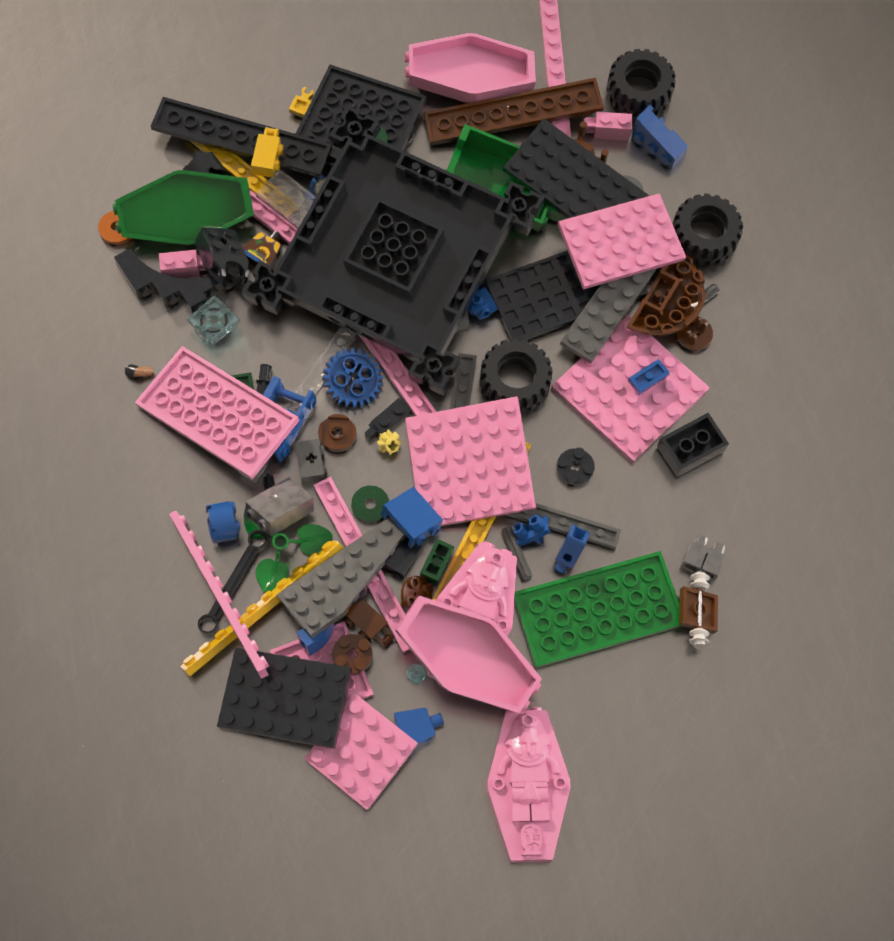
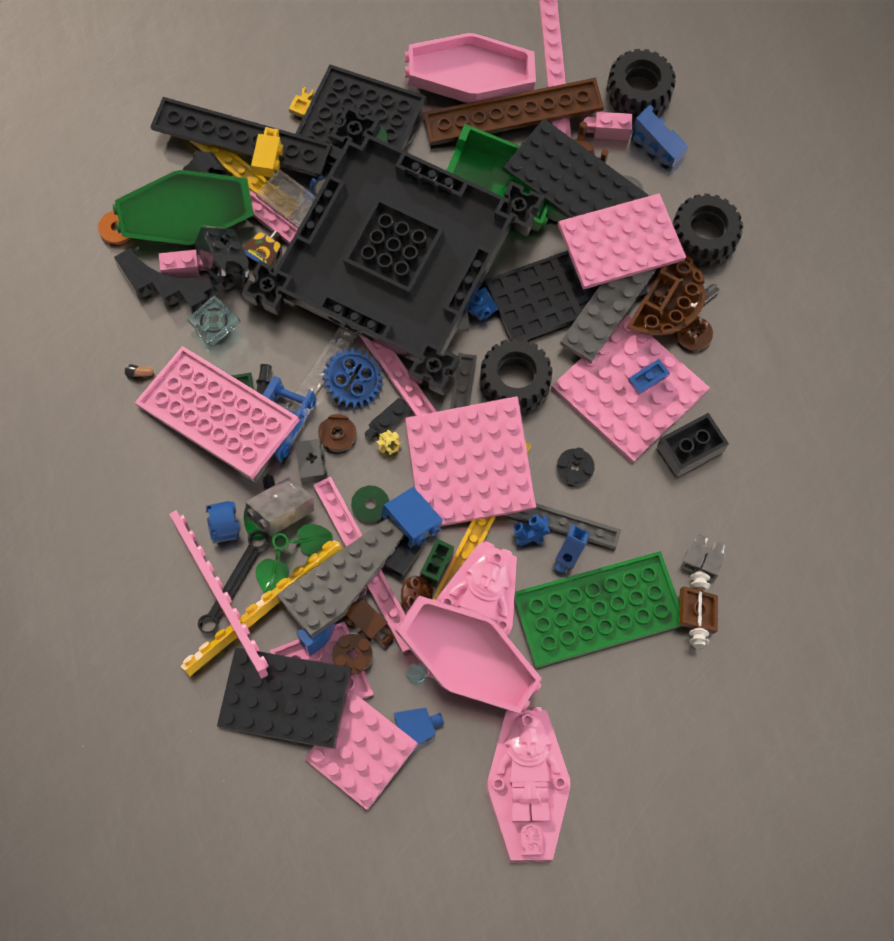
dark grey axle [502,526,532,580] -> none

